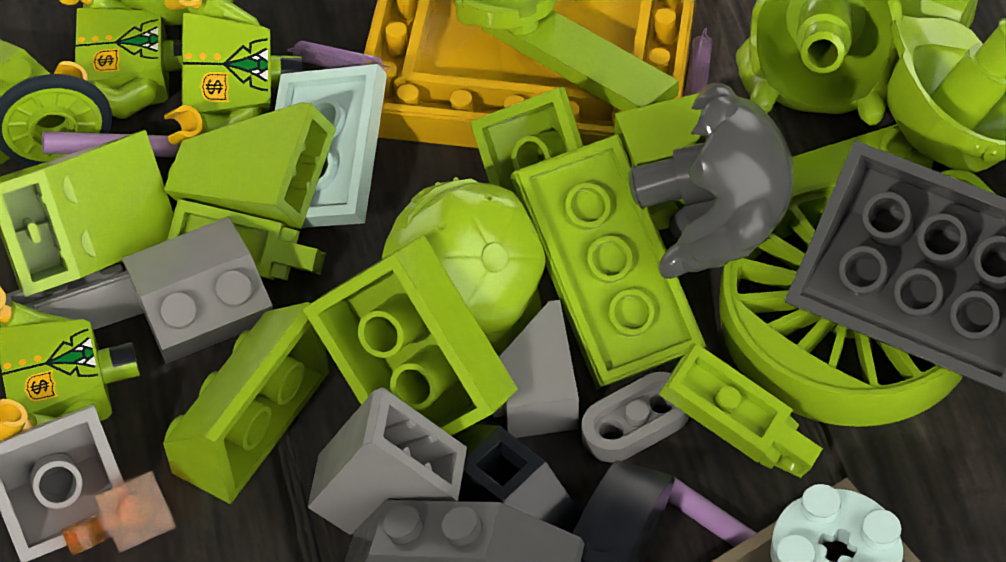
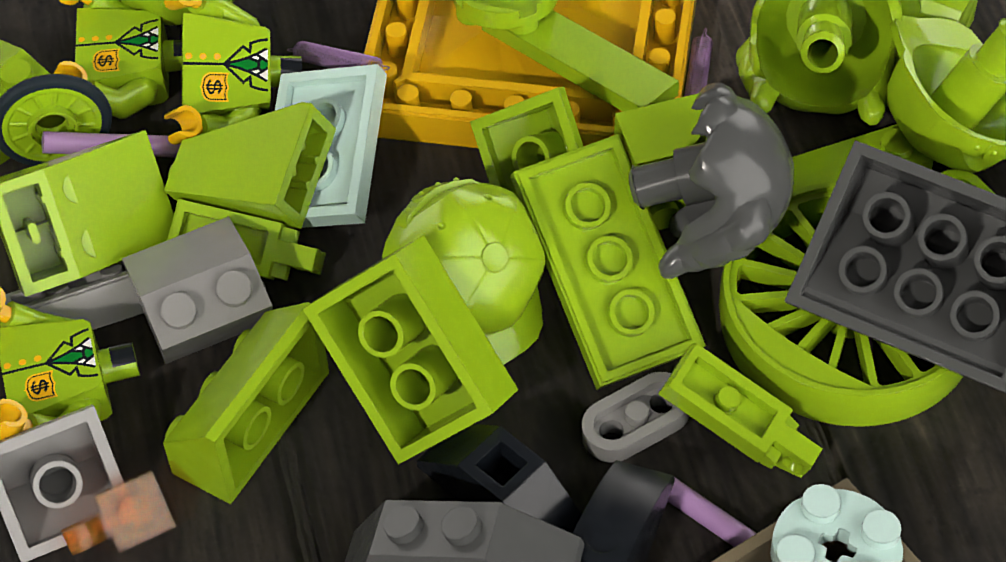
light grey slope [308,387,467,535] -> none
light grey slope [493,300,579,438] -> none

